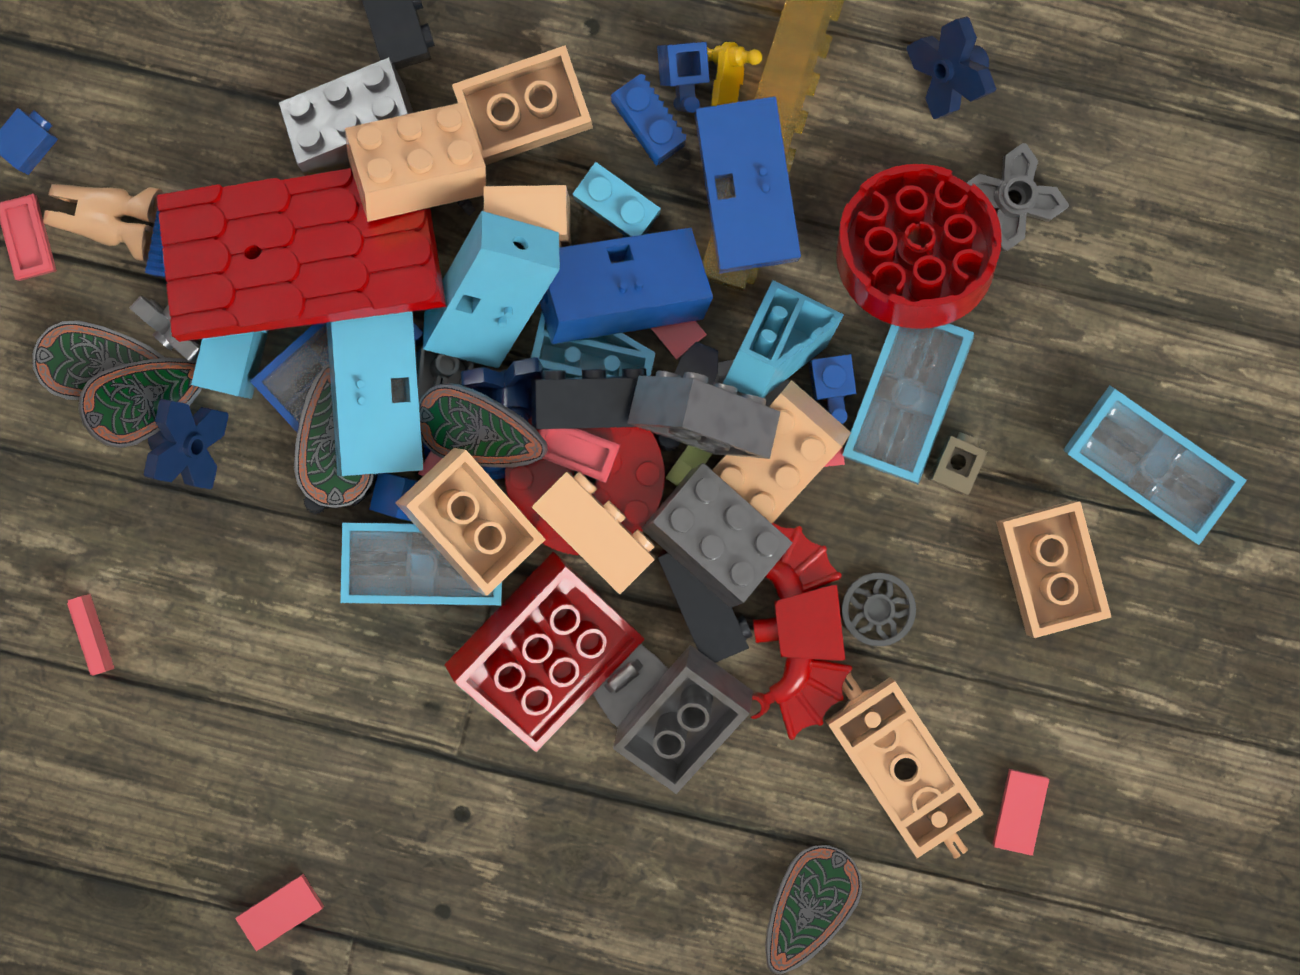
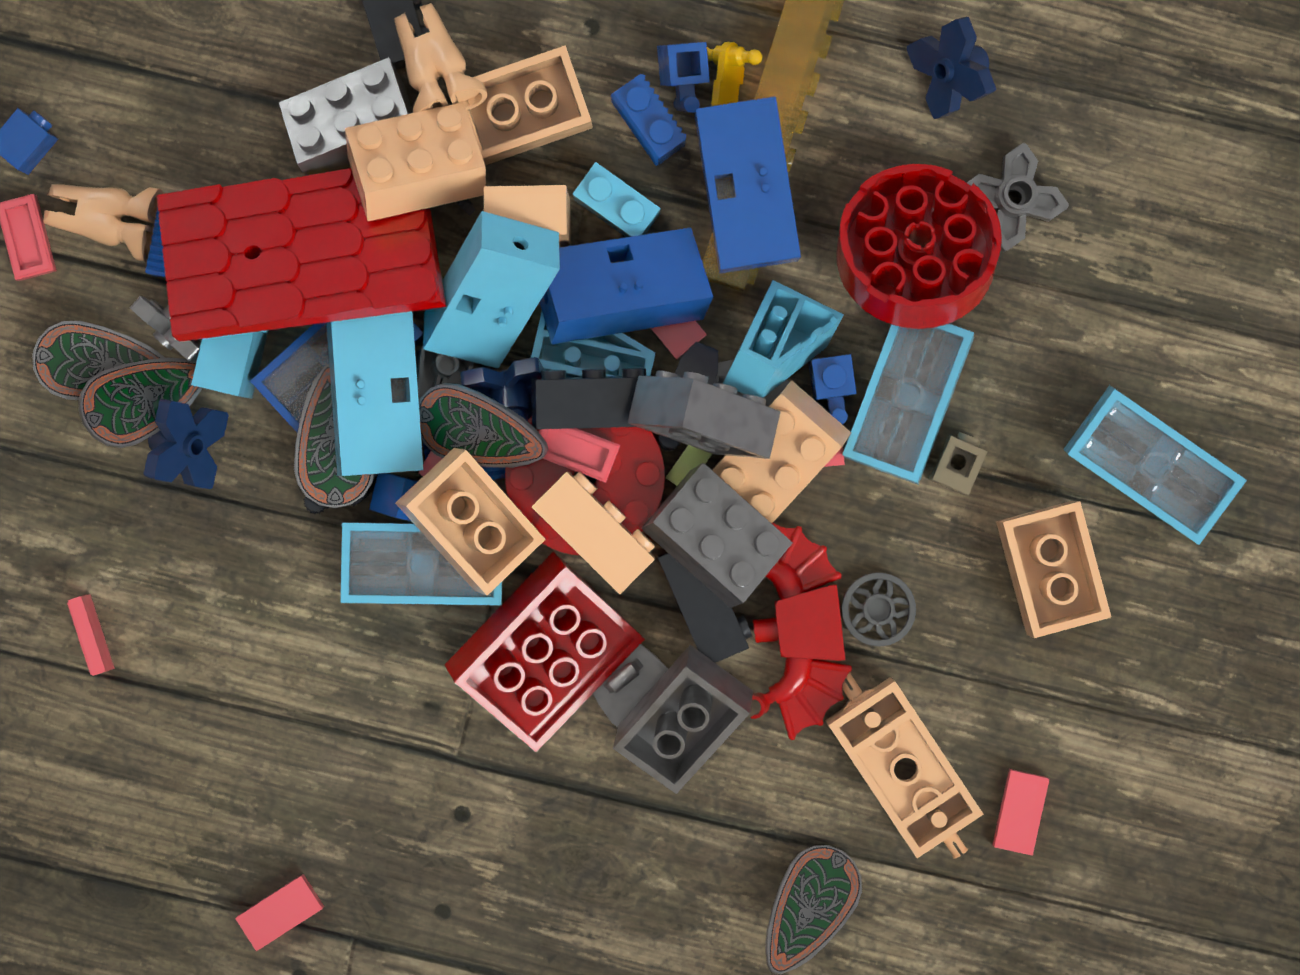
none -> light nougat piece [394,3,487,113]

